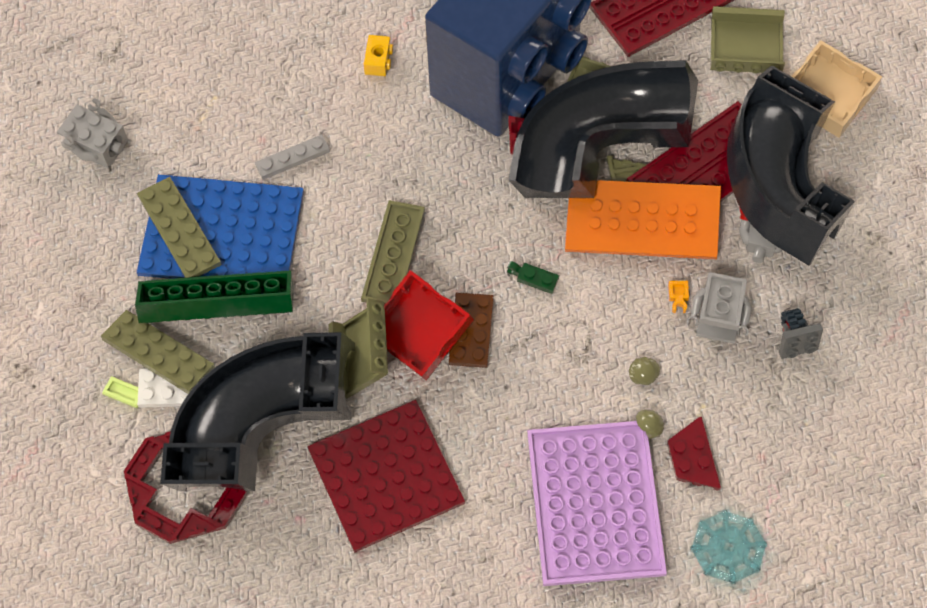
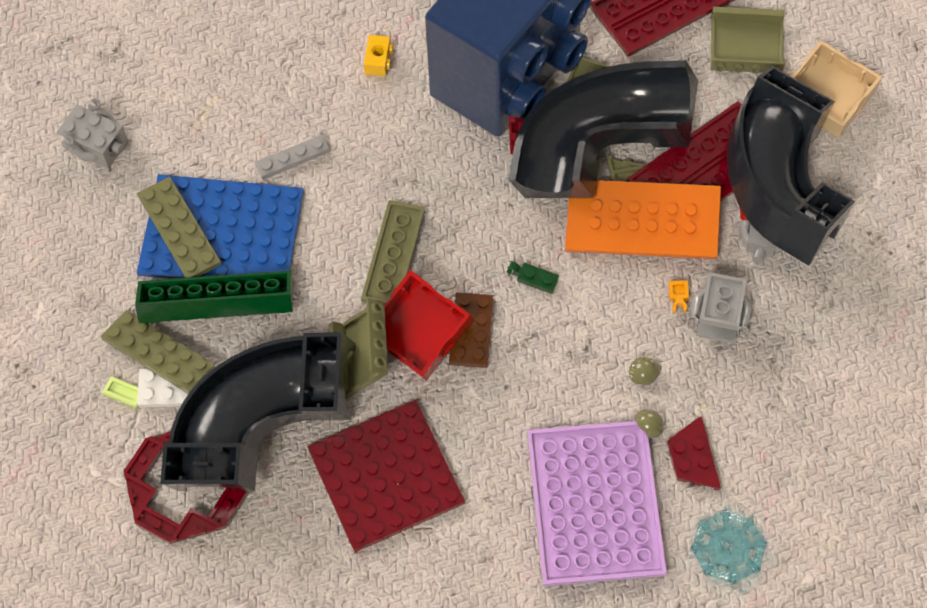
dark grey plate [779,308,823,359] -> none

